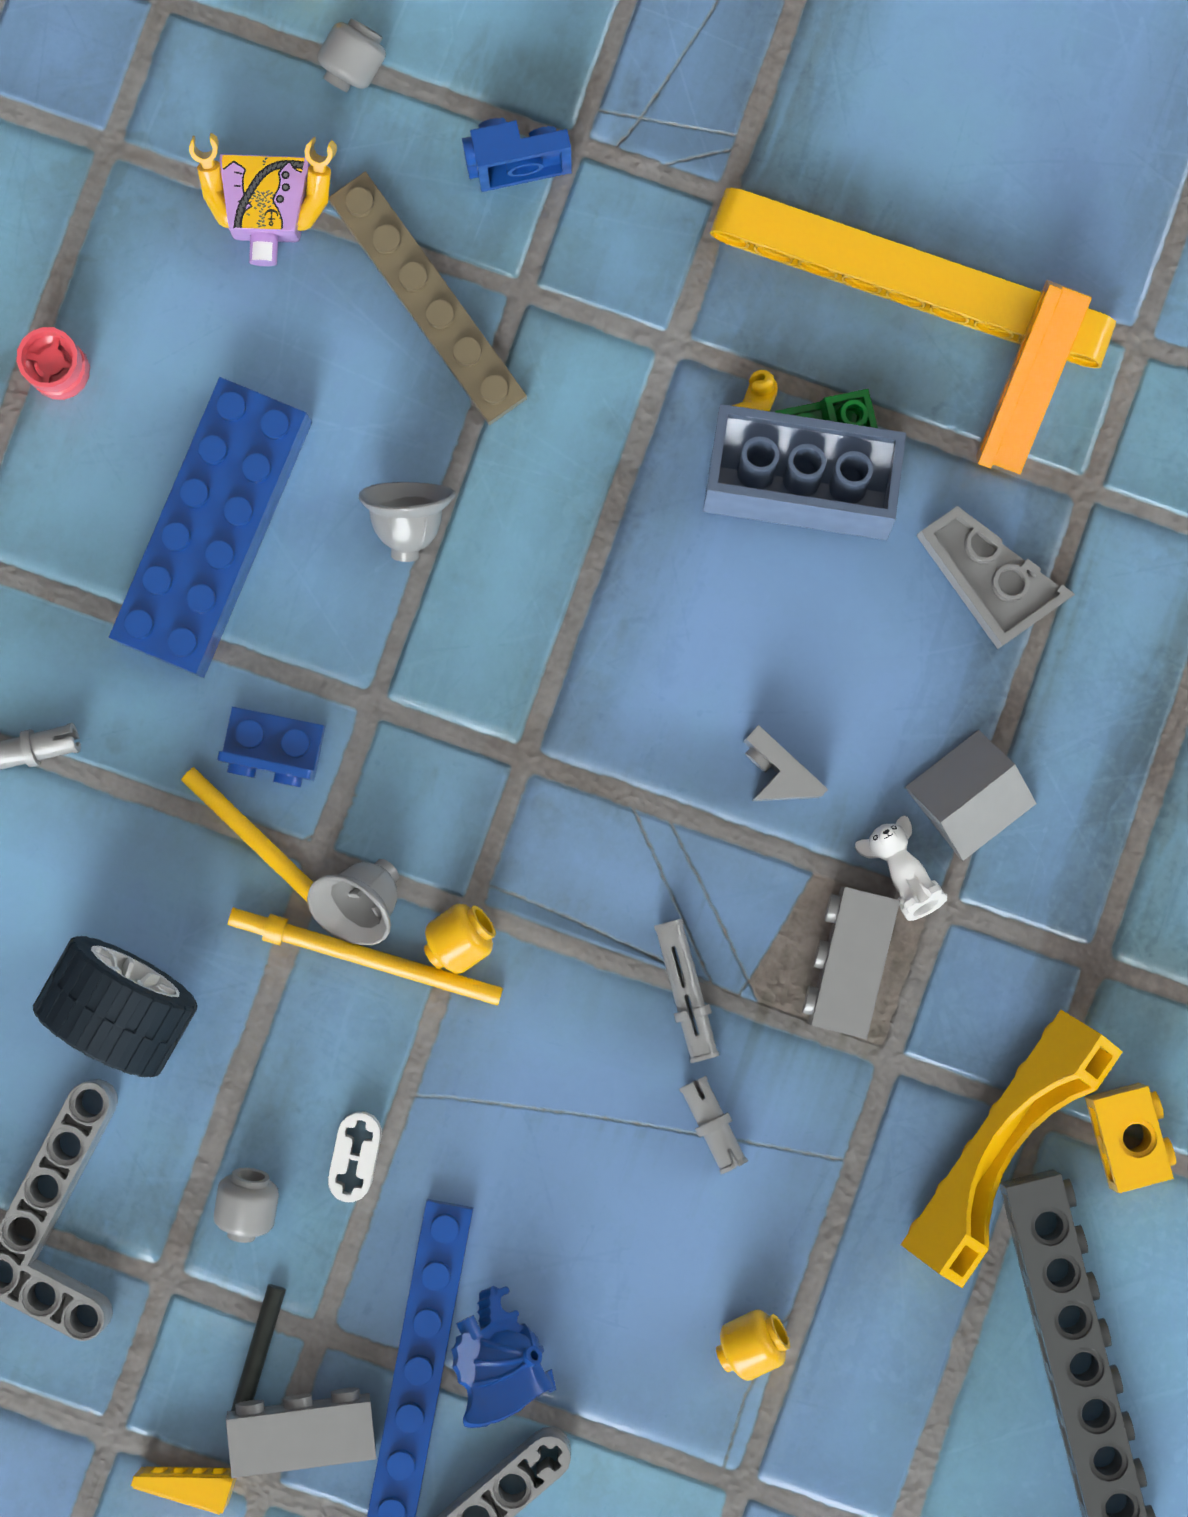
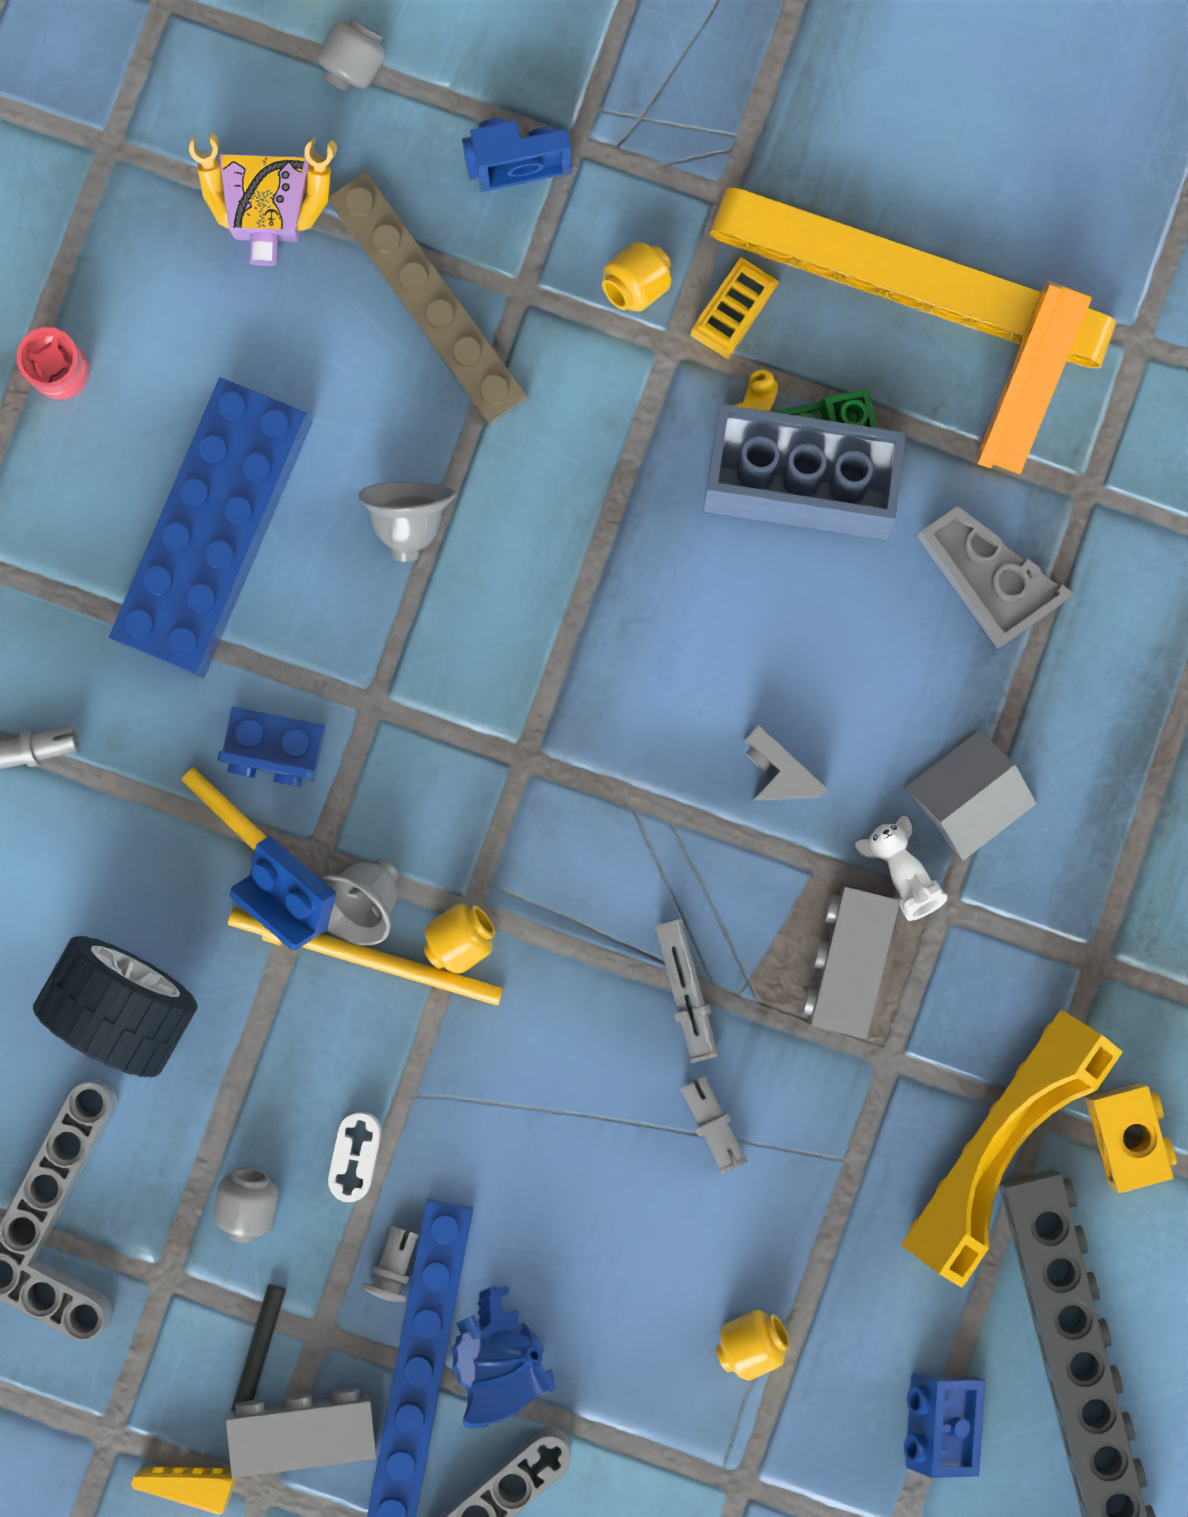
none -> blue bracket [229,836,337,951]
none -> light grey pin [362,1226,419,1302]
none -> yellow head [602,241,672,312]
none -> yellow slope [690,257,780,360]
none -> blue bracket [904,1373,985,1478]

